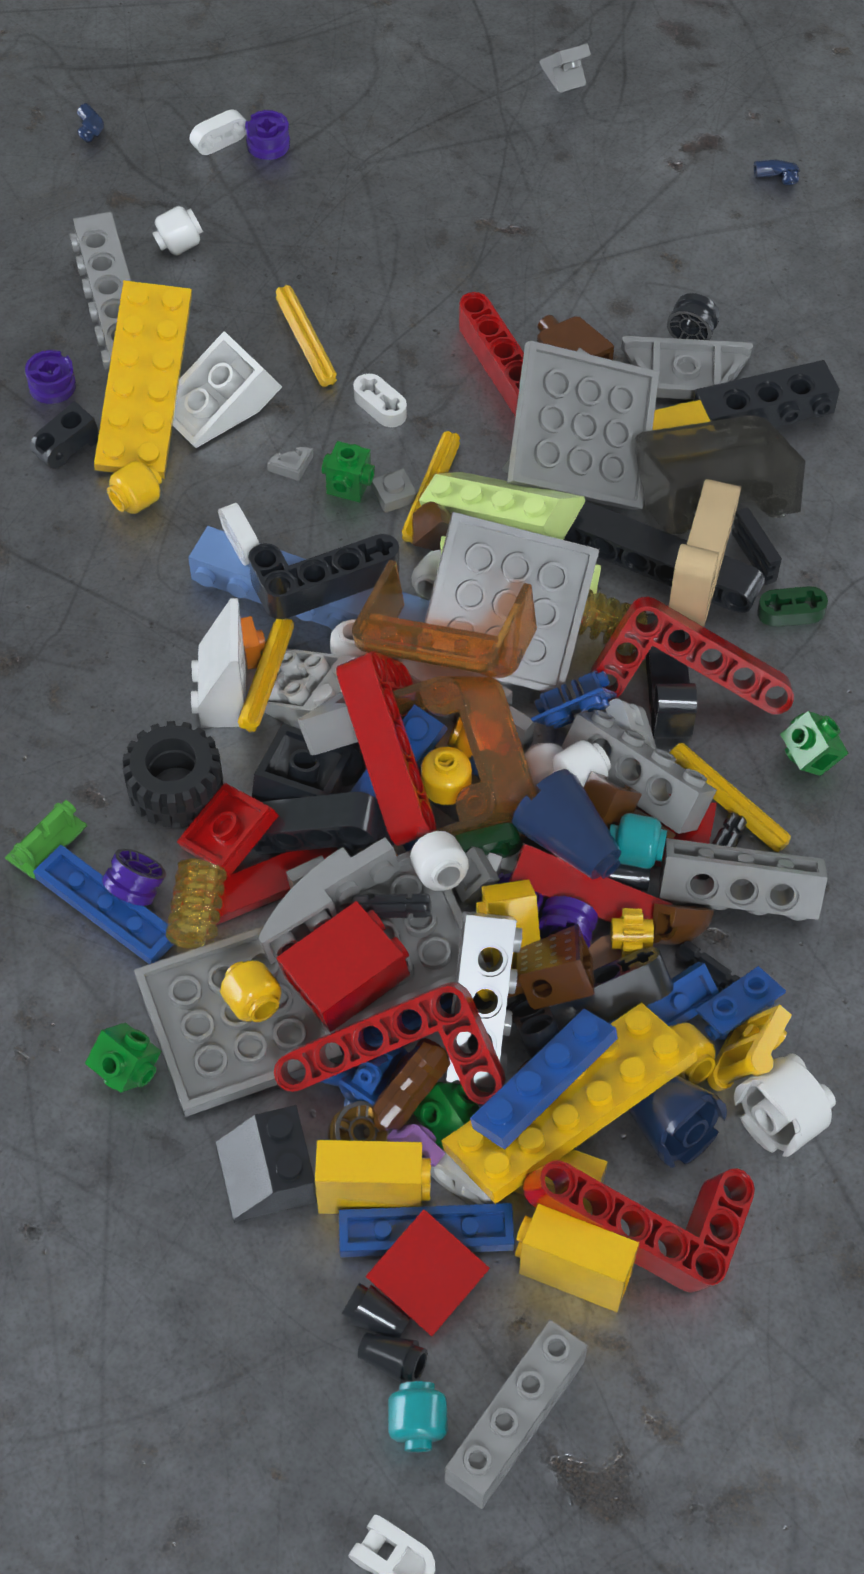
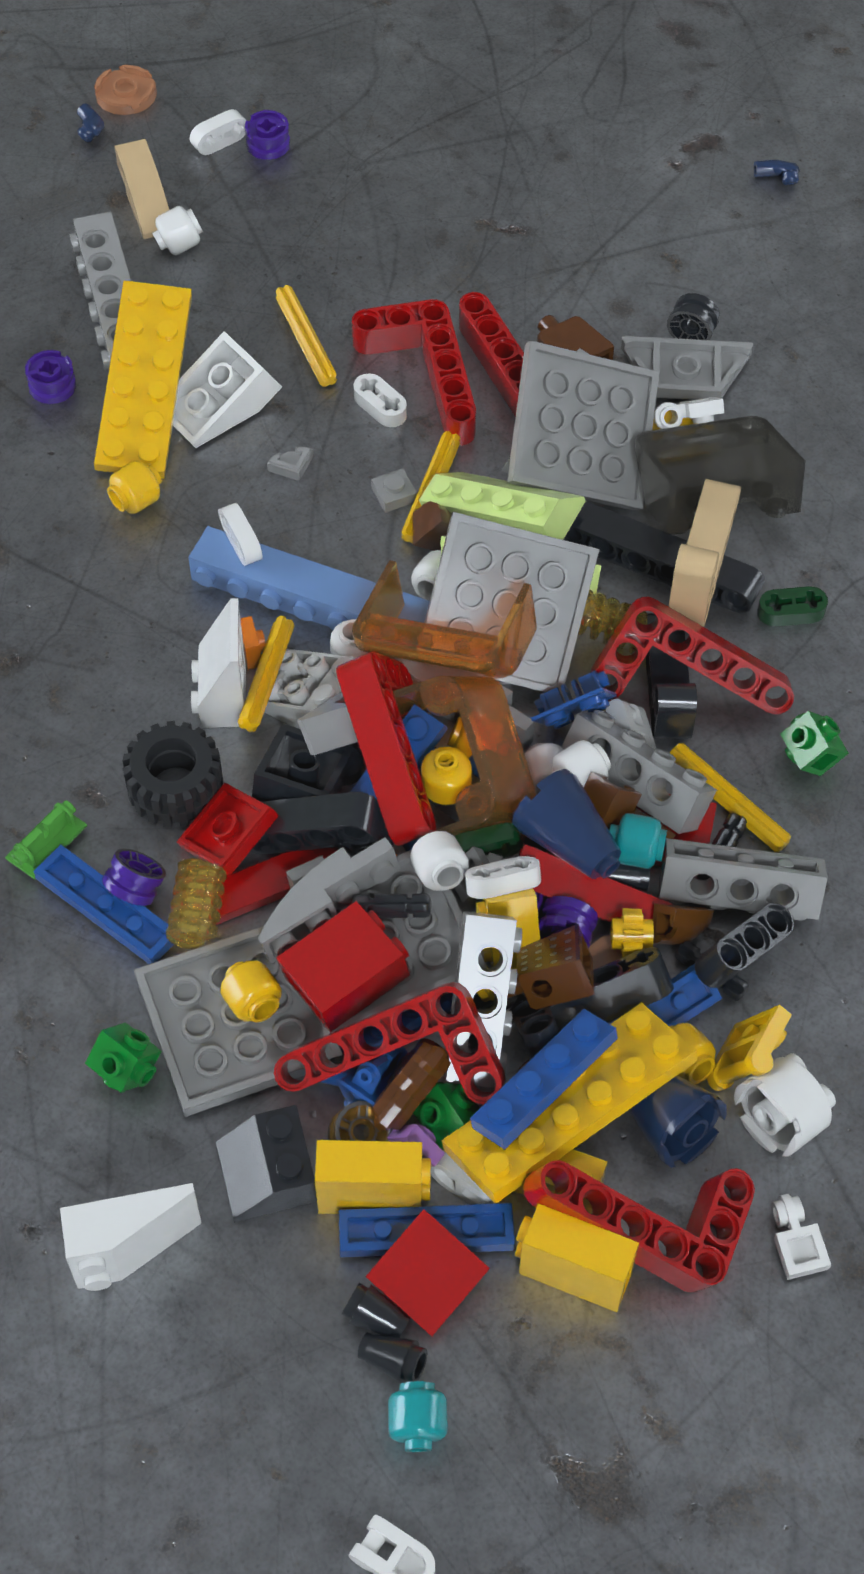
black leg [30,401,99,469] -> none
black beam [248,534,400,619] -> none
green brick [322,441,375,503] -> none
light grey brick [445,1320,588,1509] -> none
light grey slope [540,43,591,92] -> none
black brick [694,360,840,441] -> none
blue hinge [696,966,786,1041] -> none
black tile [732,507,782,585] -> none
none -> white slope [60,1183,202,1291]
none -> nougat tile [94,65,157,115]
none -> tan slope [115,139,169,239]
none -> red beam [352,299,476,446]
none -> white beam [465,856,541,899]
none -> white plate [654,397,724,431]
none -> black beam [695,903,794,988]
none -> white plate [771,1193,831,1280]

